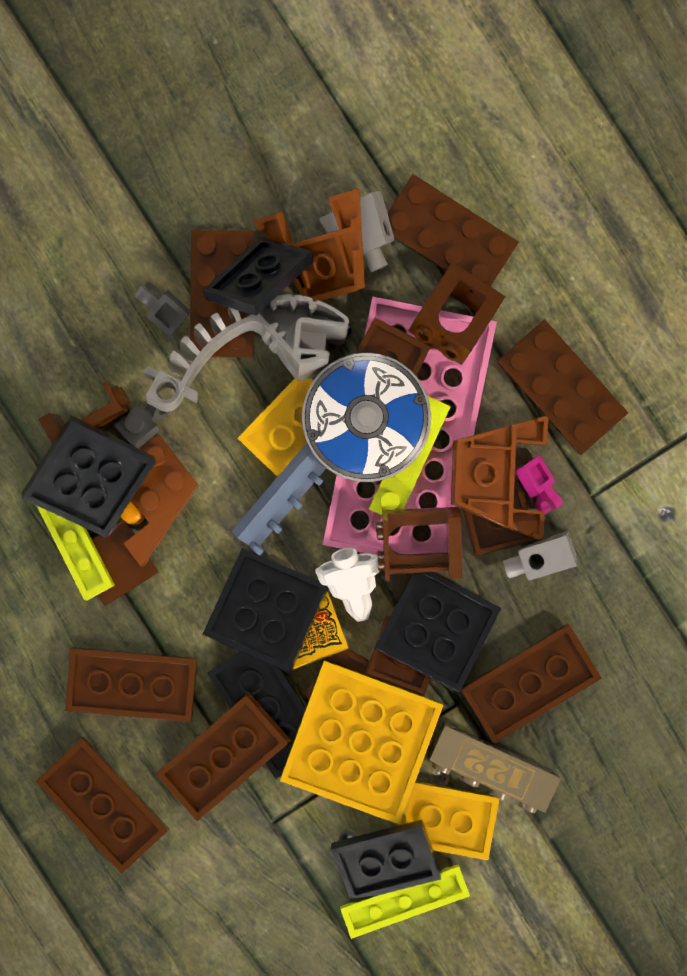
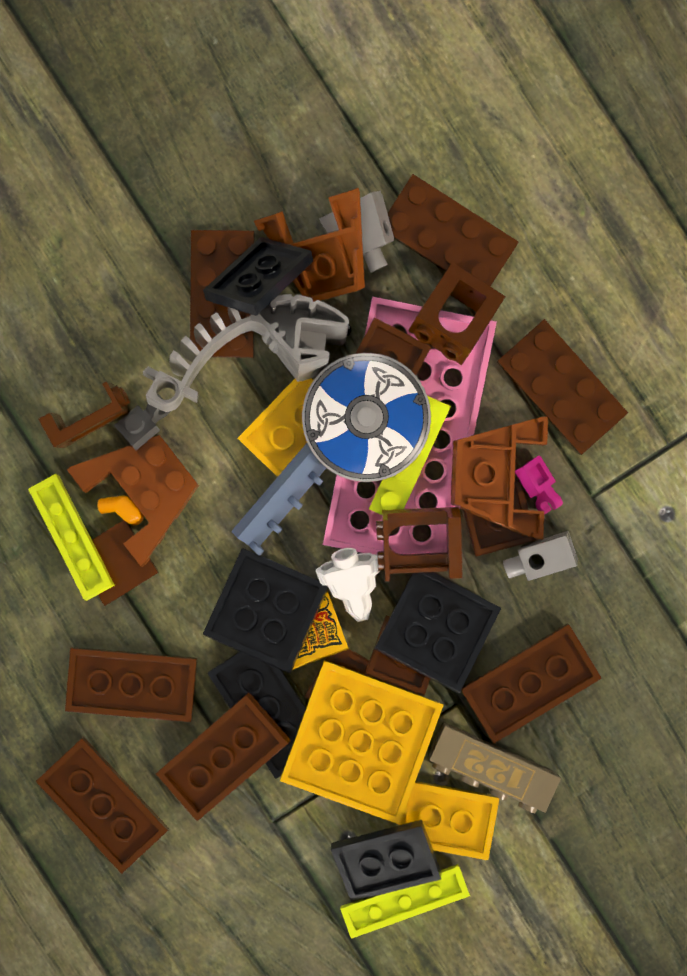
black plate [21,415,156,537] -> none
dark grey plate [135,282,192,337] -> none

